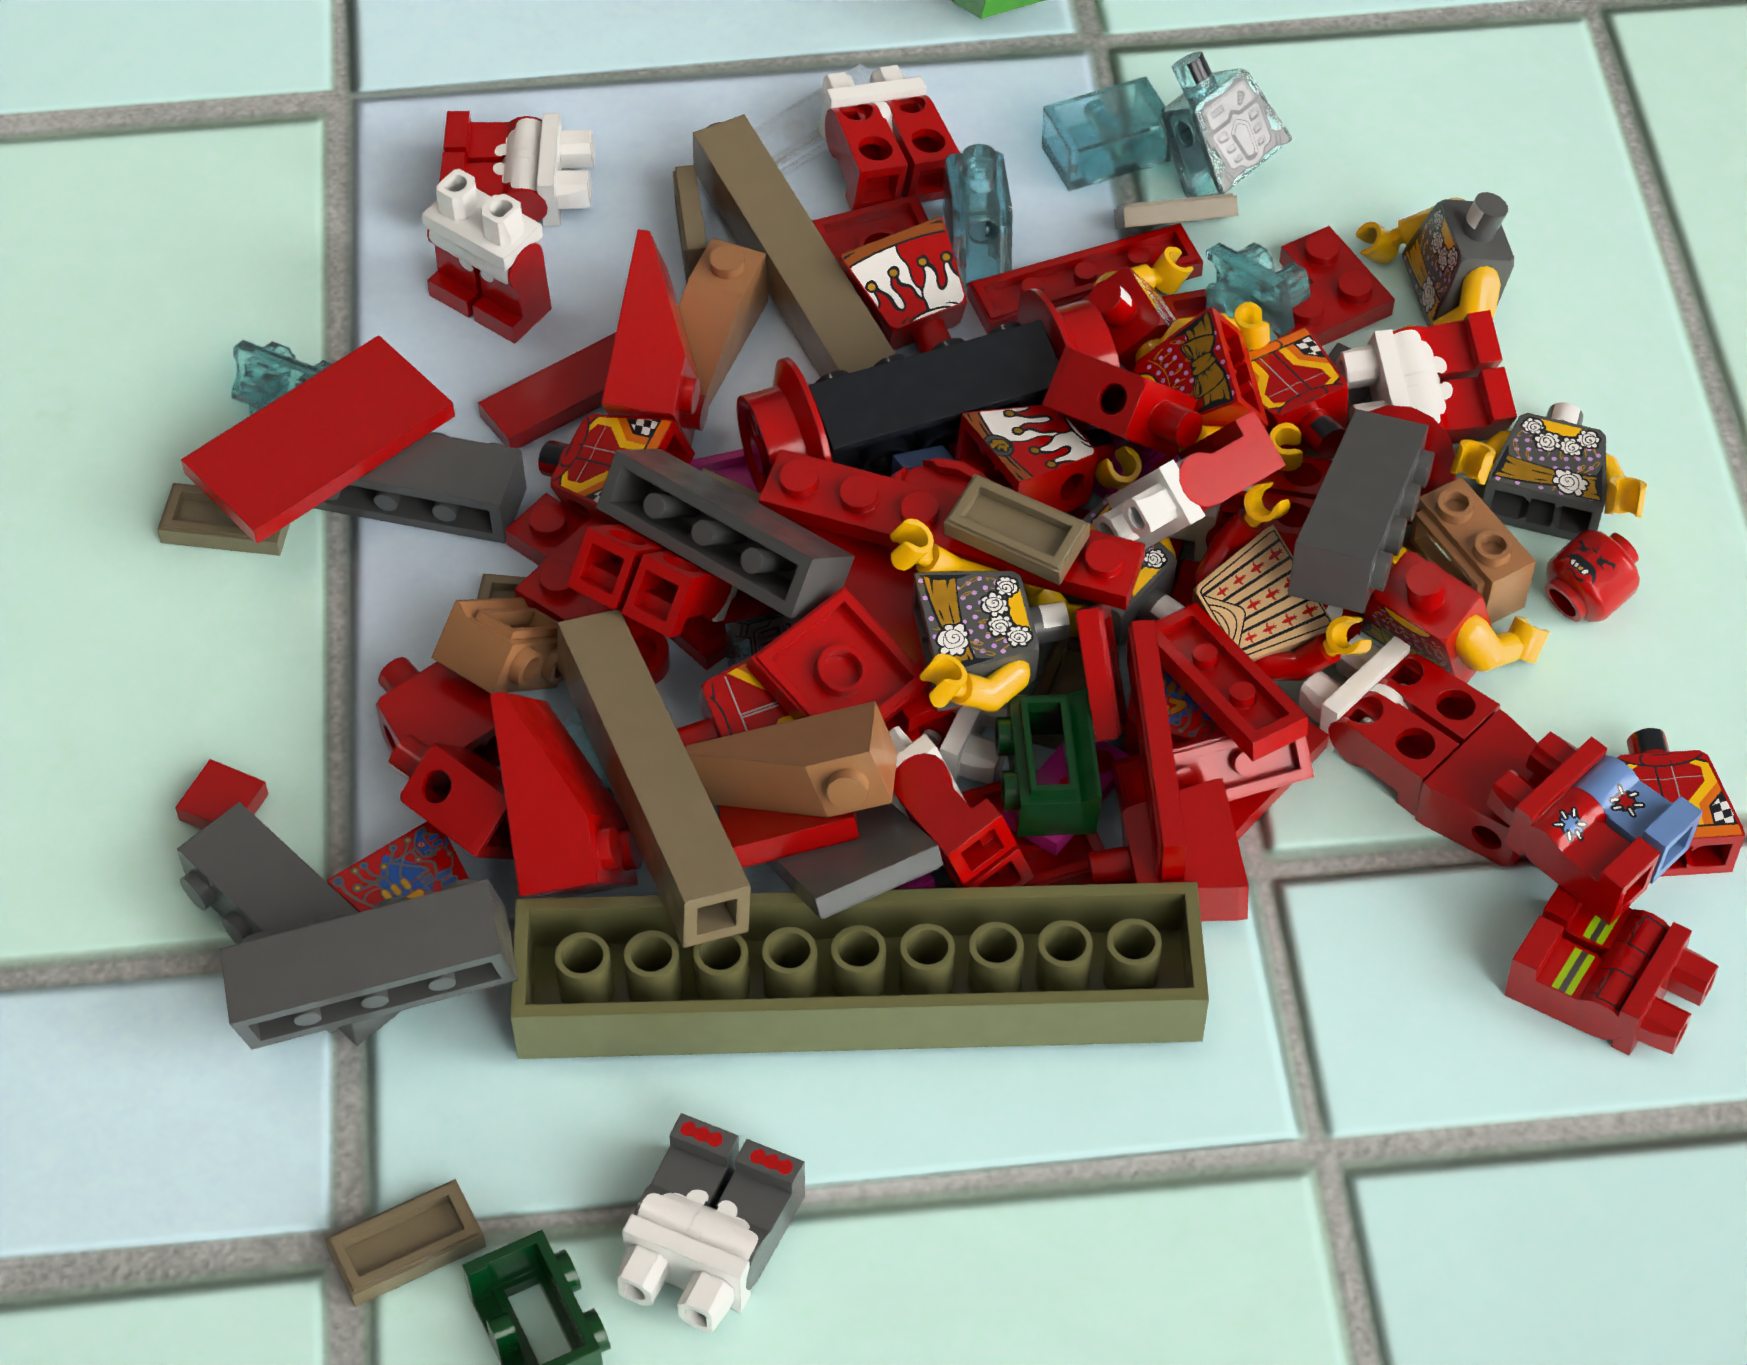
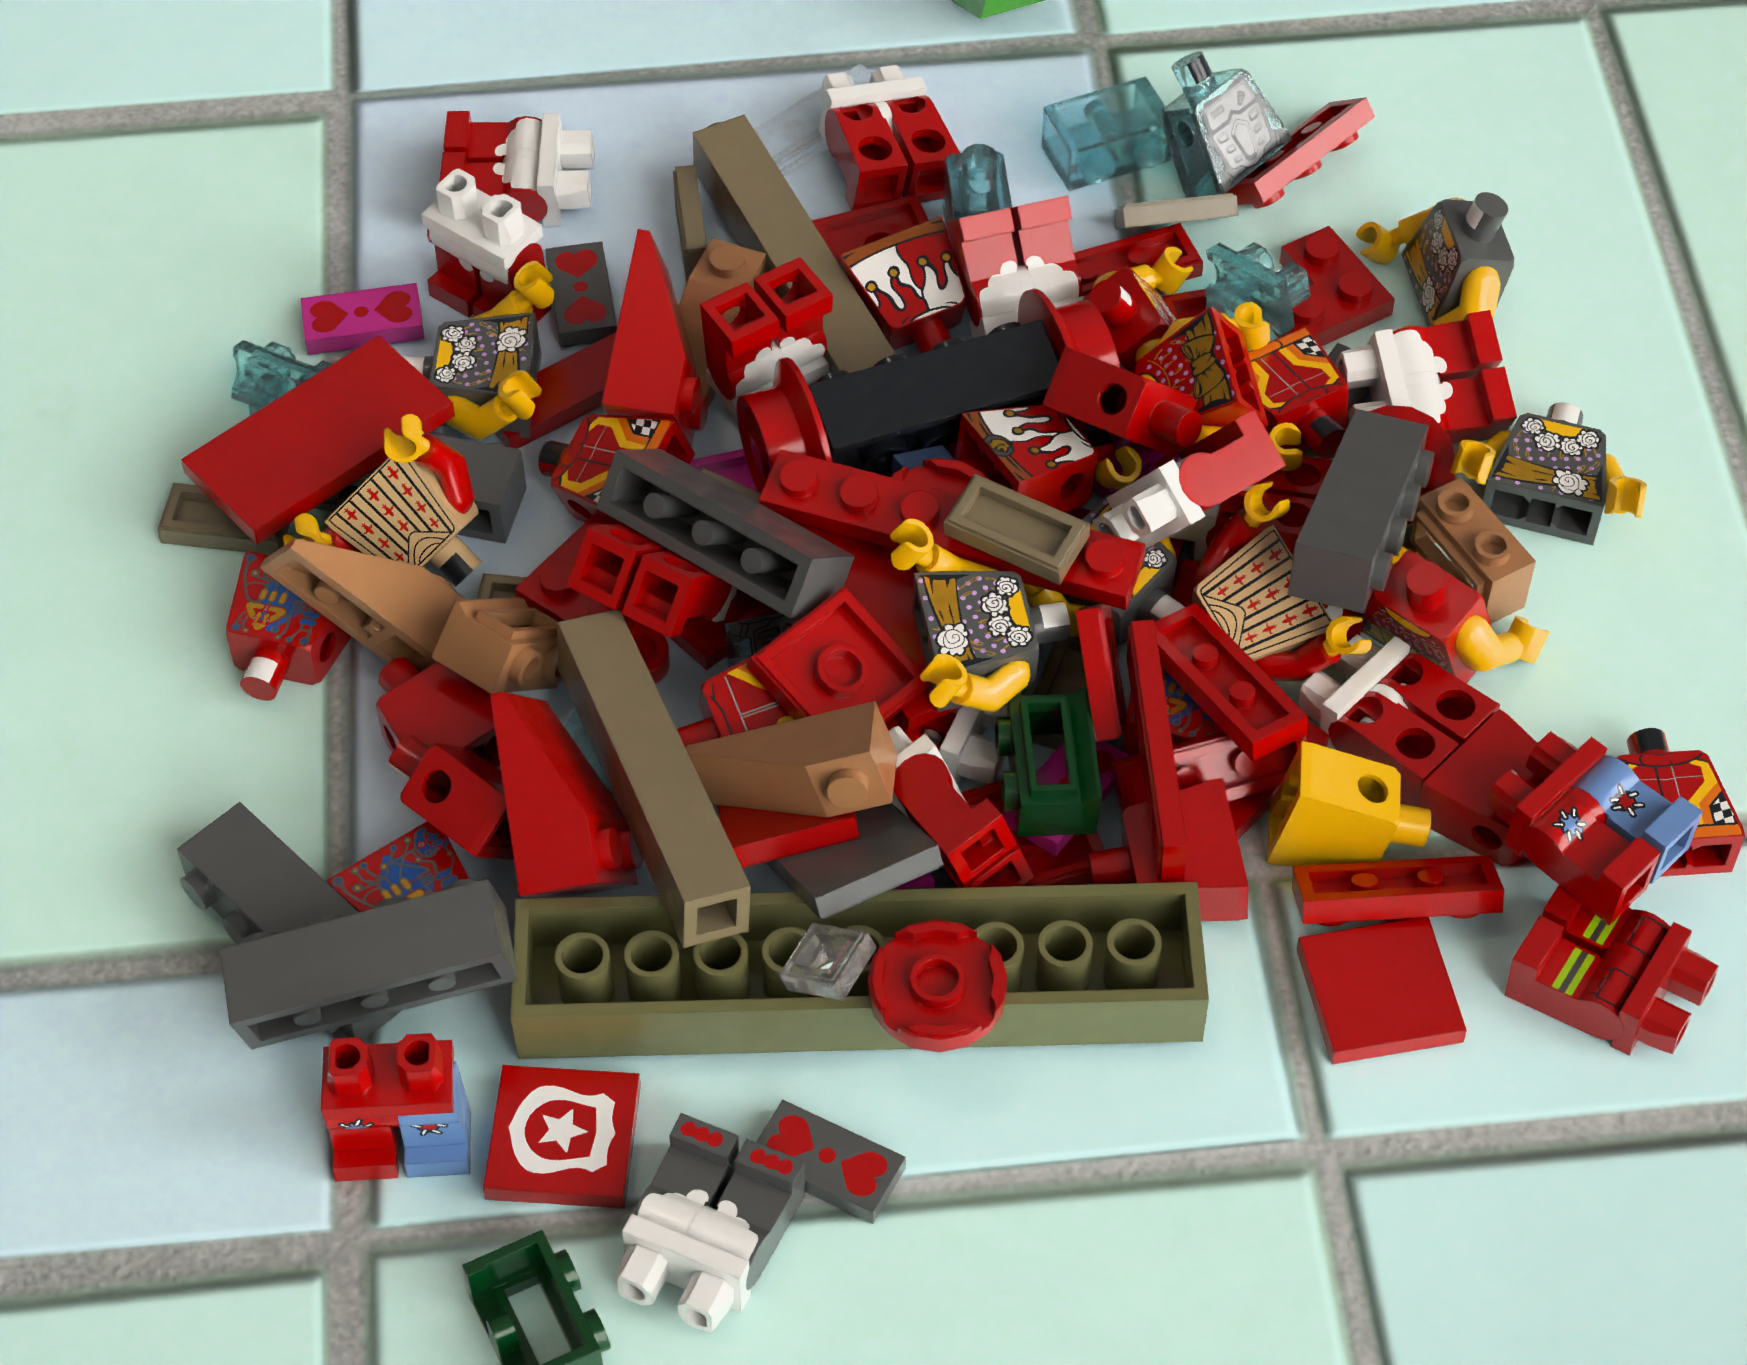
red tile [175,759,269,829] -> none
dark tan tile [324,1179,486,1307] -> none
red plate [505,493,588,566] -> none
red head [1544,530,1640,622] -> none
none -> red torso [226,551,352,701]
none -> medium nougat slope [260,538,466,672]
none -> torso [283,414,482,587]
none -> dark pink tile [300,283,425,355]
none -> red hips [321,1033,471,1182]
none -> torso [403,261,554,441]
none -> red tile [483,1065,641,1209]
none -> dark grey tile [545,241,617,347]
none -> red hips [700,257,833,424]
none -> dark grey tile [756,1099,906,1224]
none -> clear tile [779,923,877,1001]
none -> red tile [868,920,1008,1052]
none -> hips [946,196,1084,338]
none -> plate [1218,97,1375,209]
none -> yellow torso [1267,741,1431,866]
none -> red plate [1292,855,1504,926]
none -> red tile [1296,917,1467,1065]

